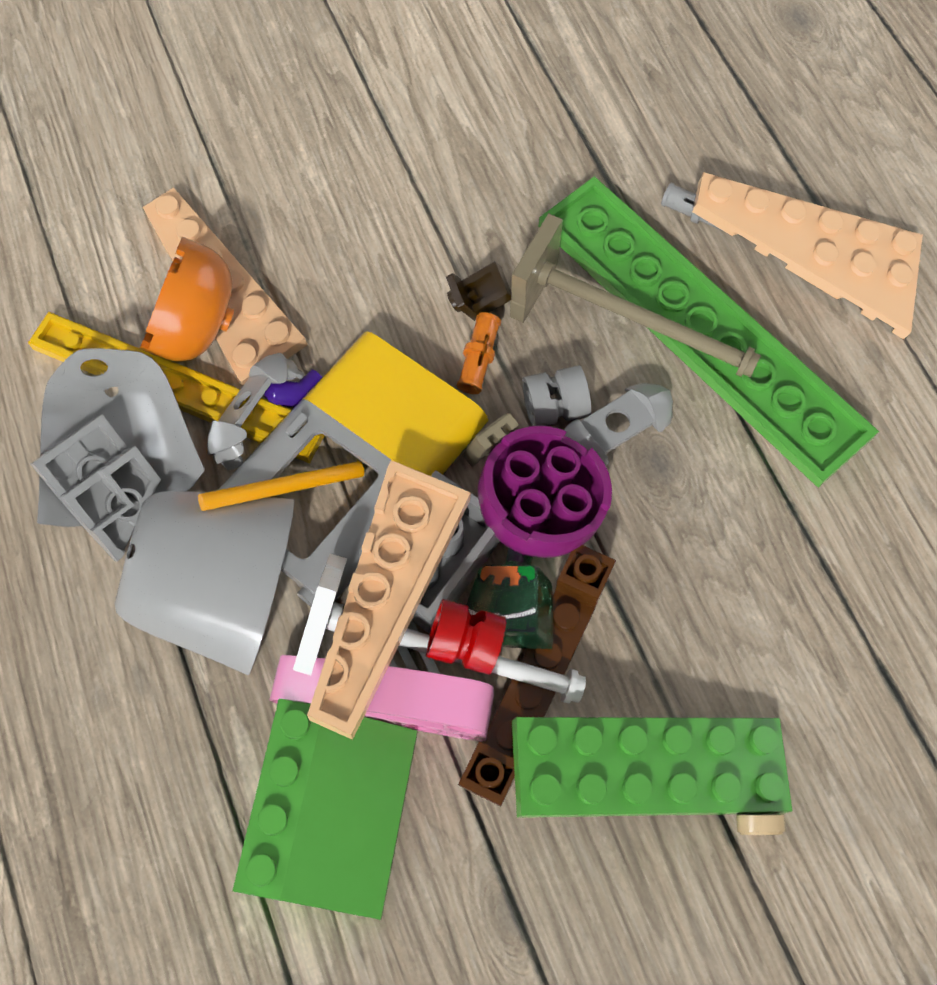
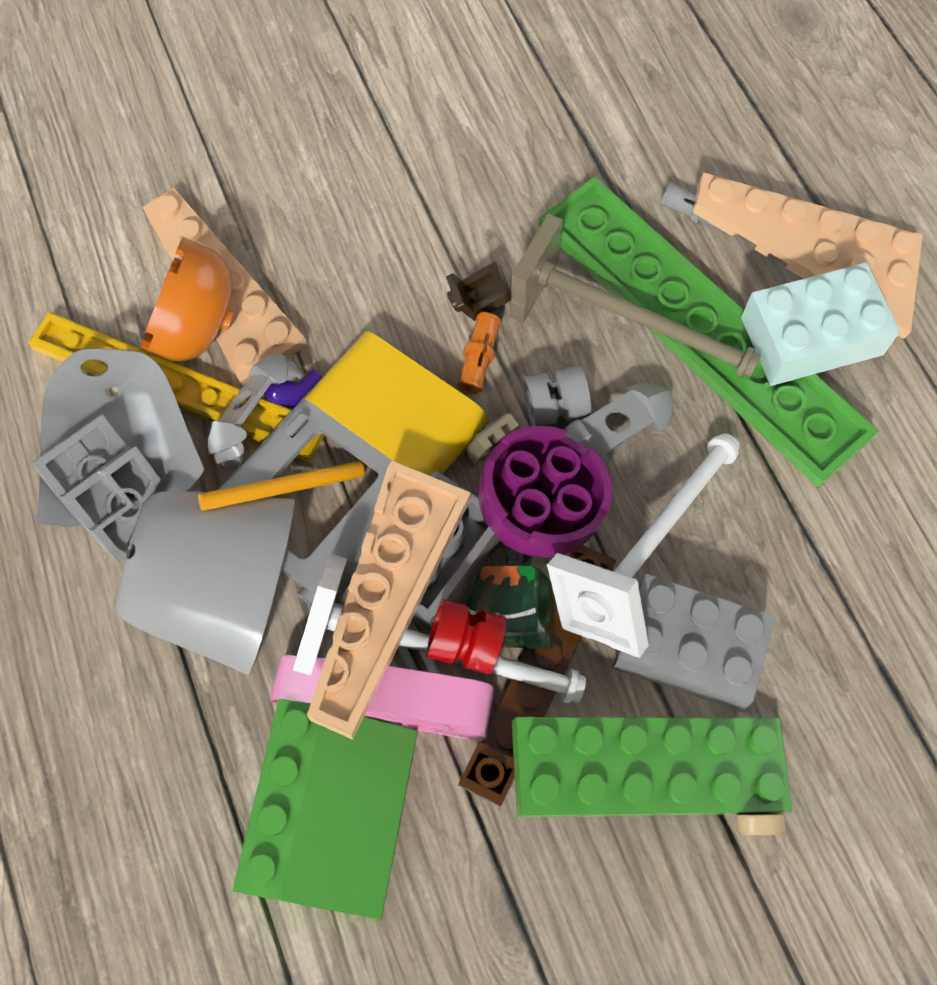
none -> white tile [547,433,739,658]
none -> light grey brick [614,573,776,712]
none -> light aqua brick [741,262,900,386]

